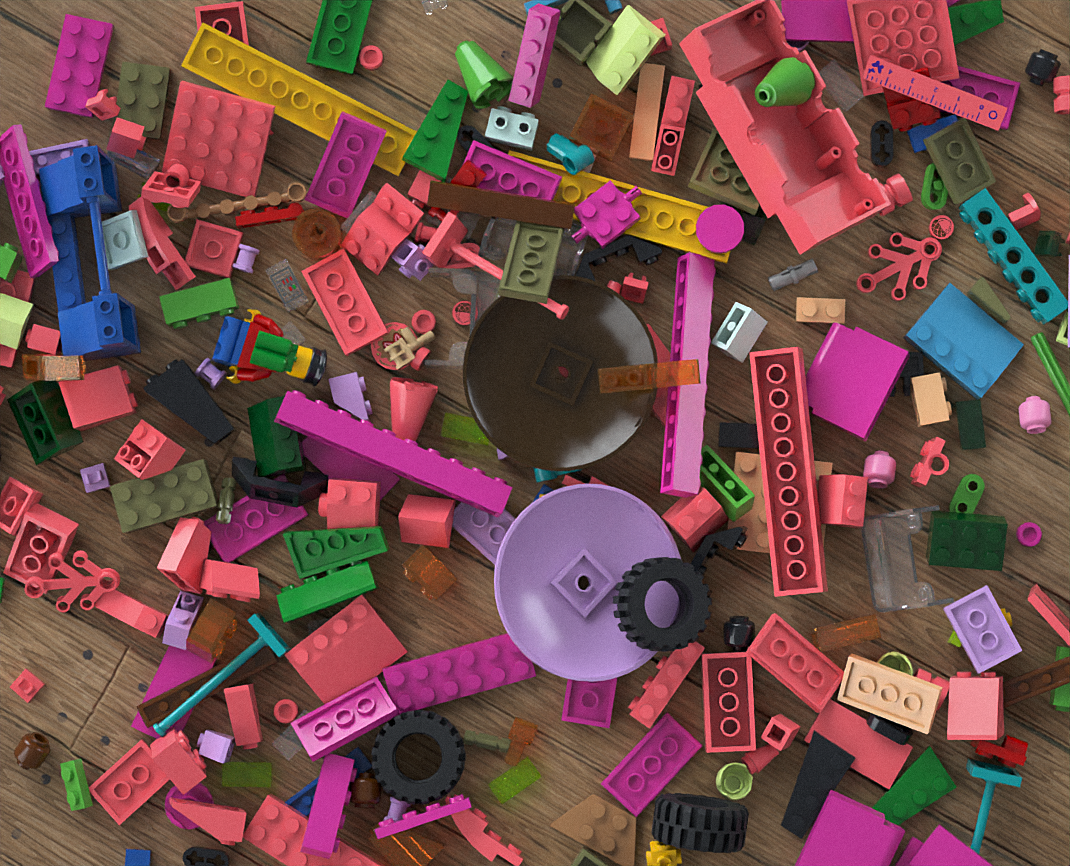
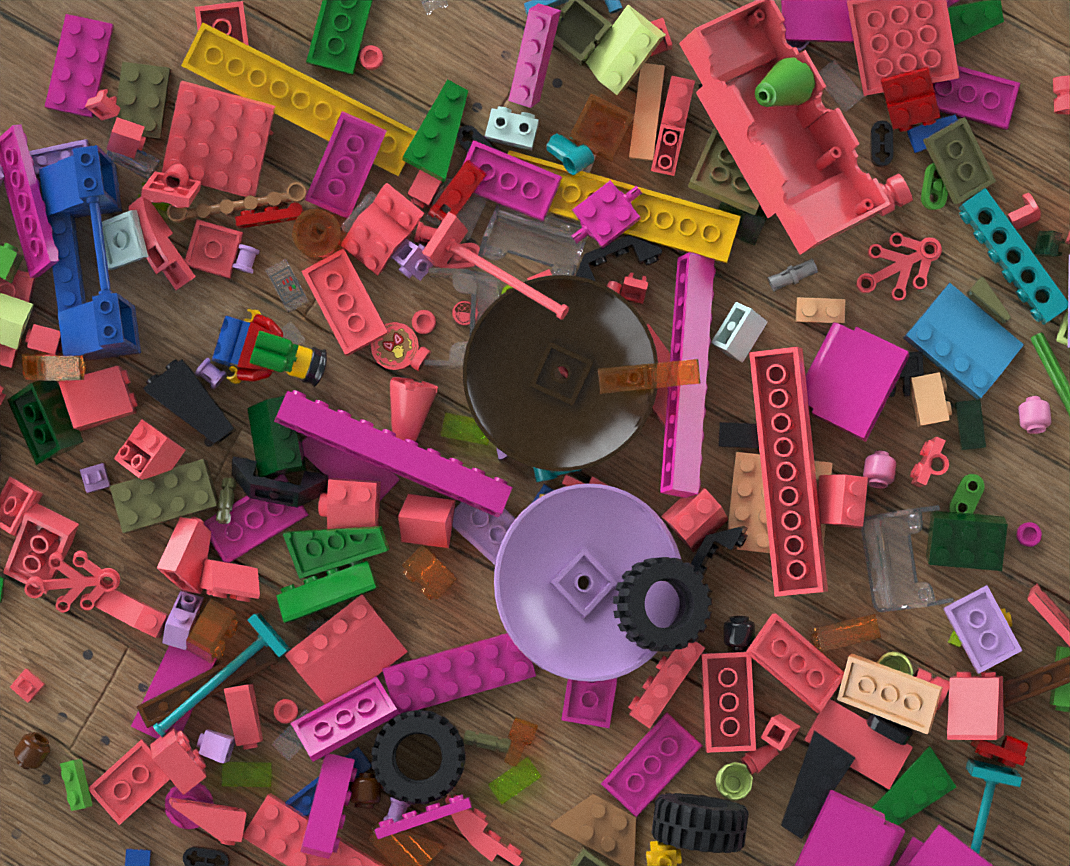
bright green brick [159,278,239,329] -> none
lavender slope [328,372,373,421] -> none
tan arm [384,326,435,370] -> none
reddish brown tile [427,180,575,229] -> none
bright green cone [455,41,513,109] -> none
olive tile [498,220,564,304] -> none
dark pink tile [696,204,744,253] -> none
bright green brick [699,445,755,522] -> none
coral tile [862,55,1008,131] -> none
coral tile [929,215,954,240] -> none
black head [1025,49,1061,87] -> none

